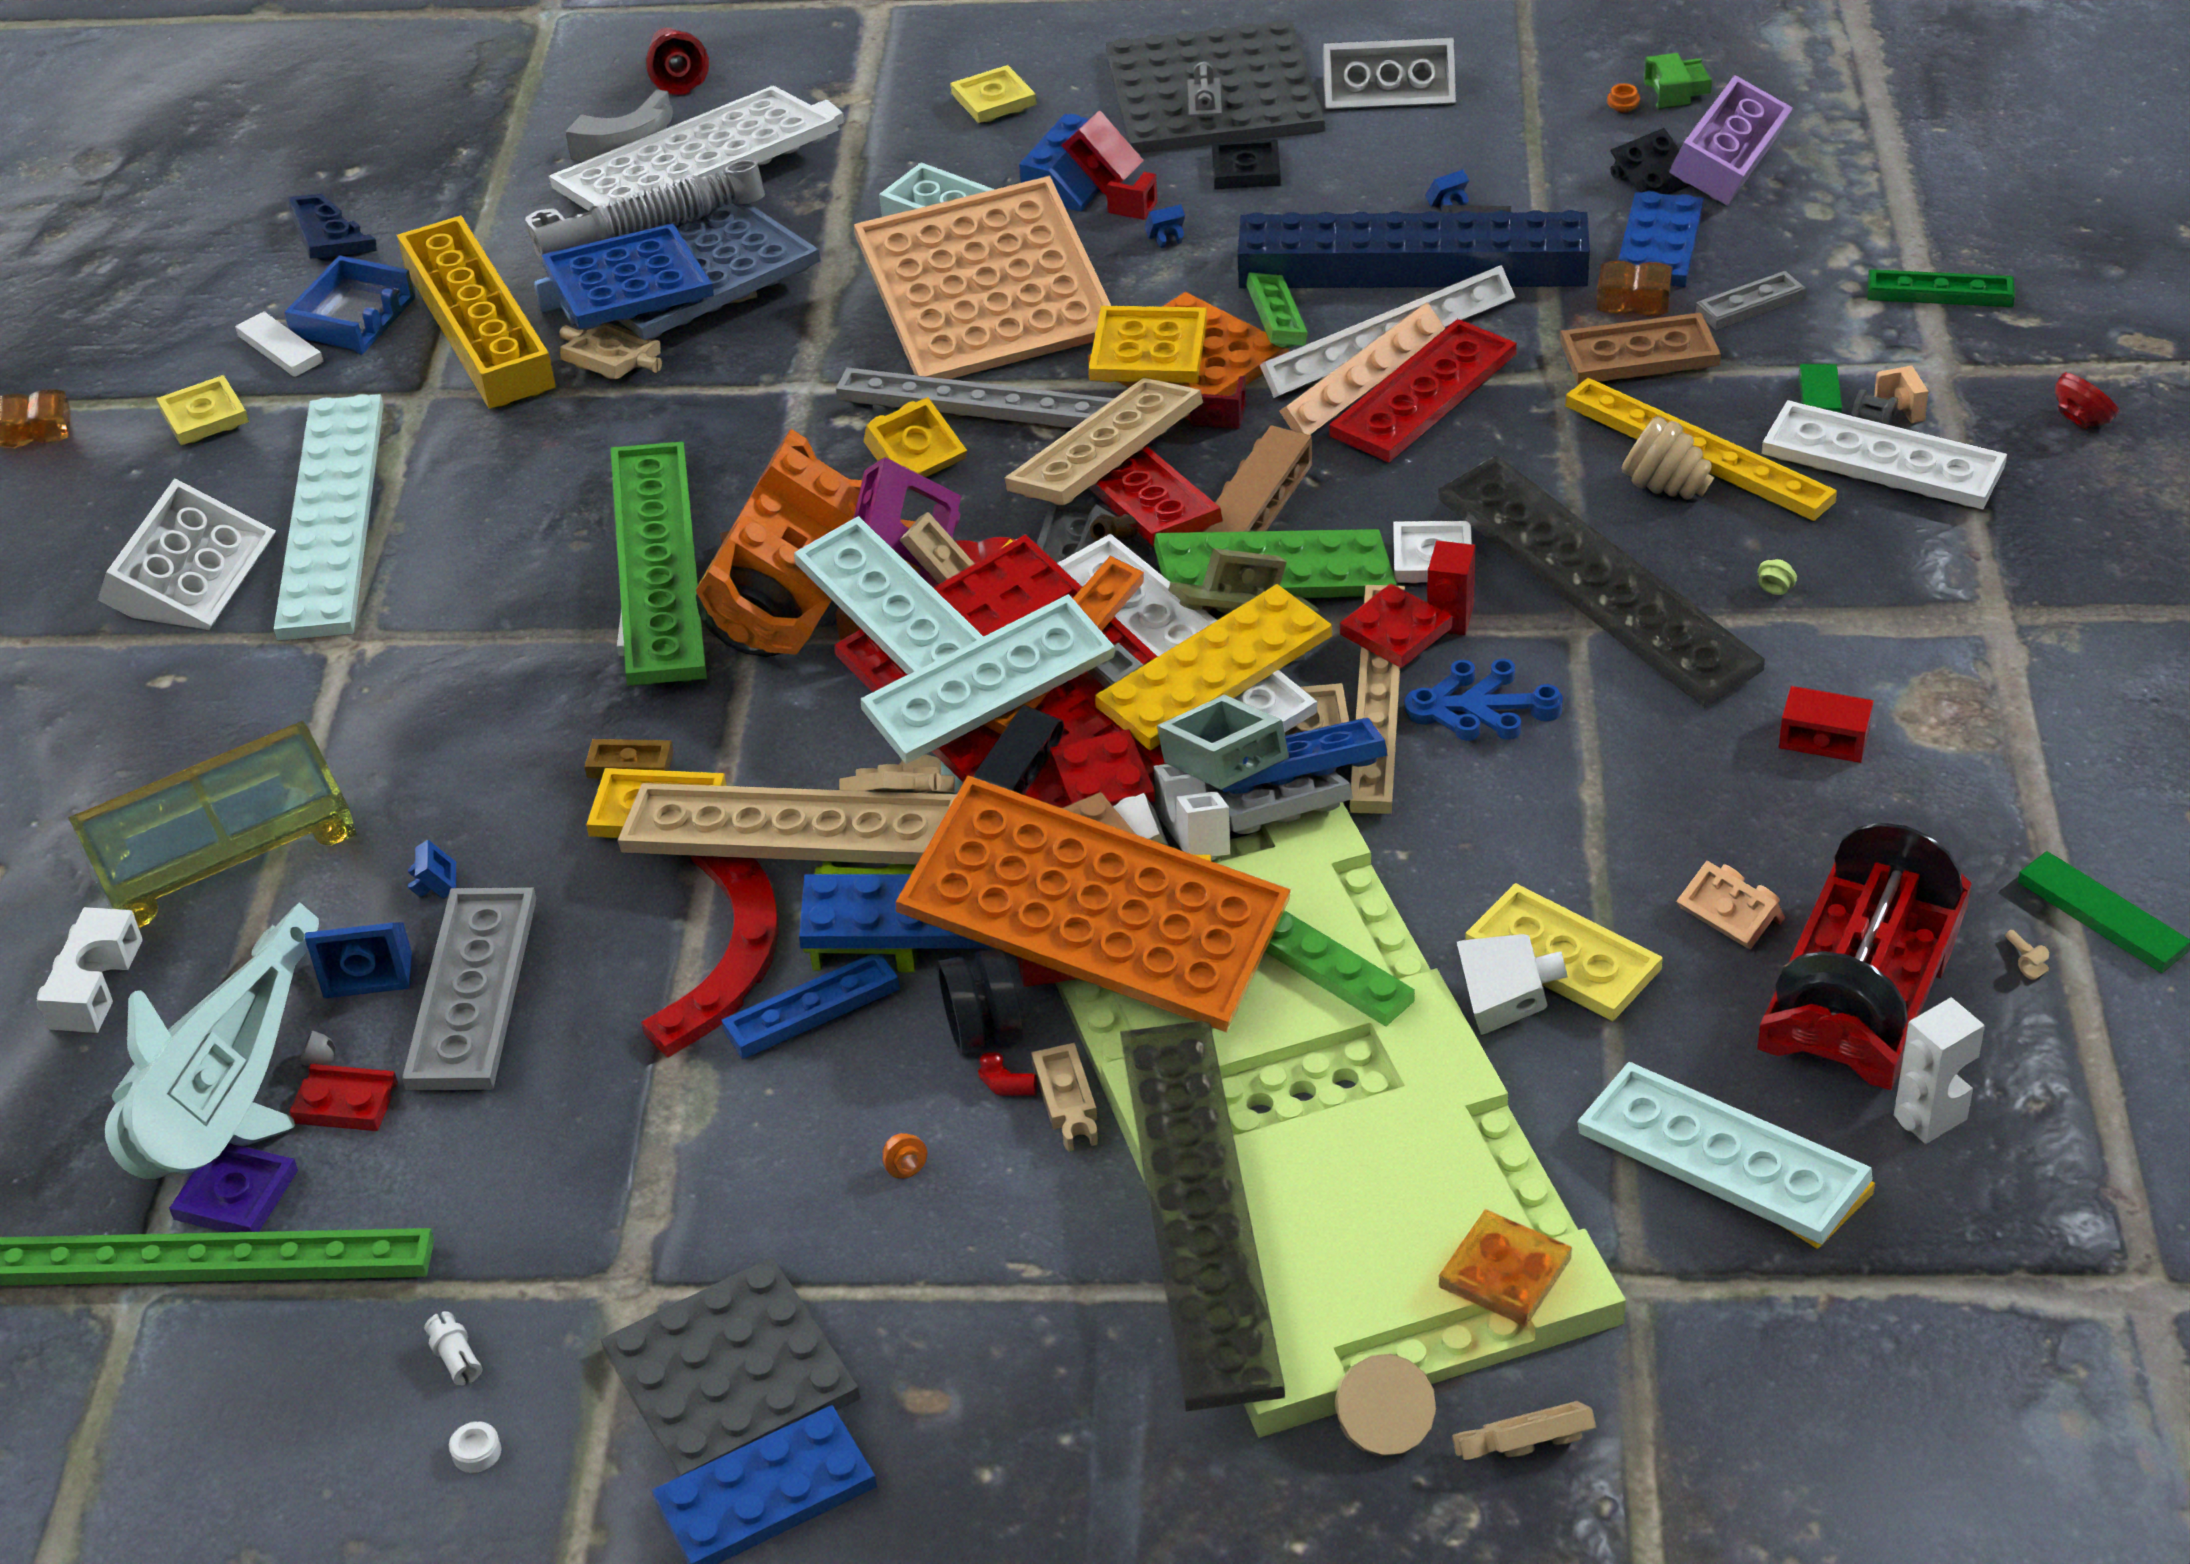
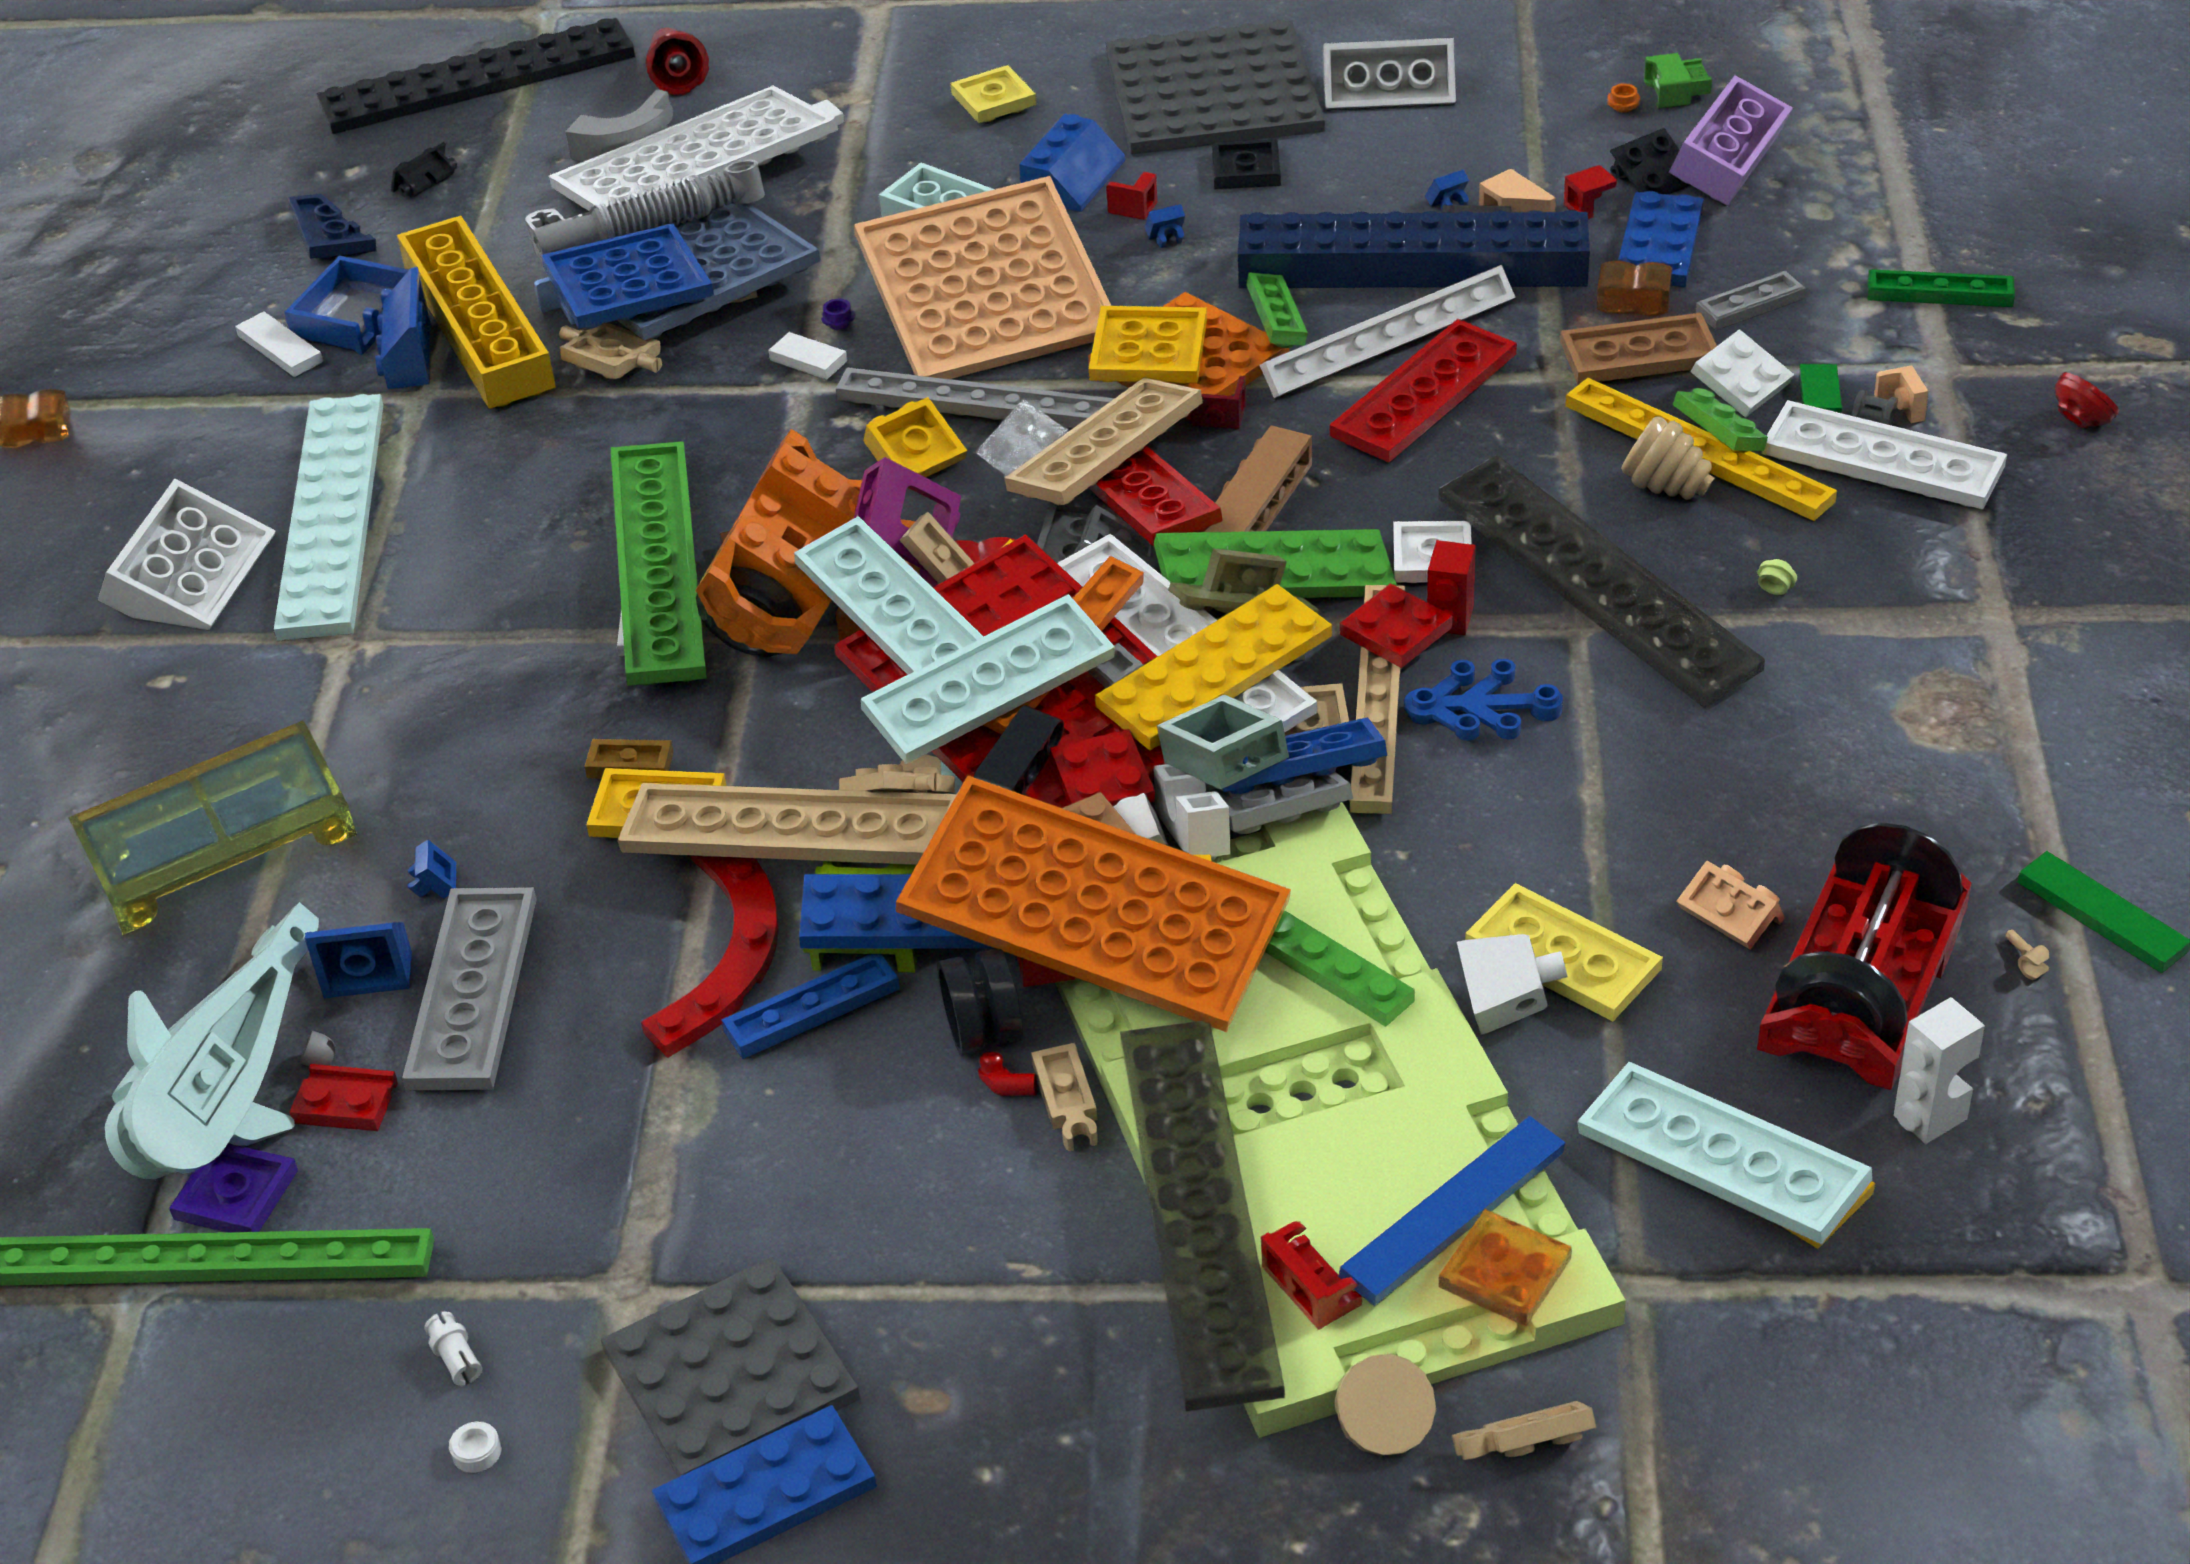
white arch [37,907,143,1033] -> none
light yellow plate [156,375,249,446] -> none
orange plate [882,1133,928,1179] -> none
brick [1061,110,1144,196] -> none
dark brown pin [1090,514,1138,541] -> none
light grey hinge [1188,62,1222,119] -> none
light nougat plate [1279,302,1445,435] -> none
red brick [1778,686,1874,763] -> none
none -> black plate [316,18,635,134]
none -> blue slope [375,267,432,389]
none -> black hinge [391,142,457,197]
none -> white tile [768,332,847,380]
none -> dark purple plate [821,299,855,330]
none -> clear hinge [975,399,1069,476]
none -> red hinge [1261,1221,1362,1330]
none -> blue tile [1339,1116,1565,1306]
none -> light nougat slope [1479,169,1556,212]
none -> red panel [1564,165,1617,219]
none -> bright green plate [1673,388,1768,451]
none -> white plate [1691,329,1794,418]

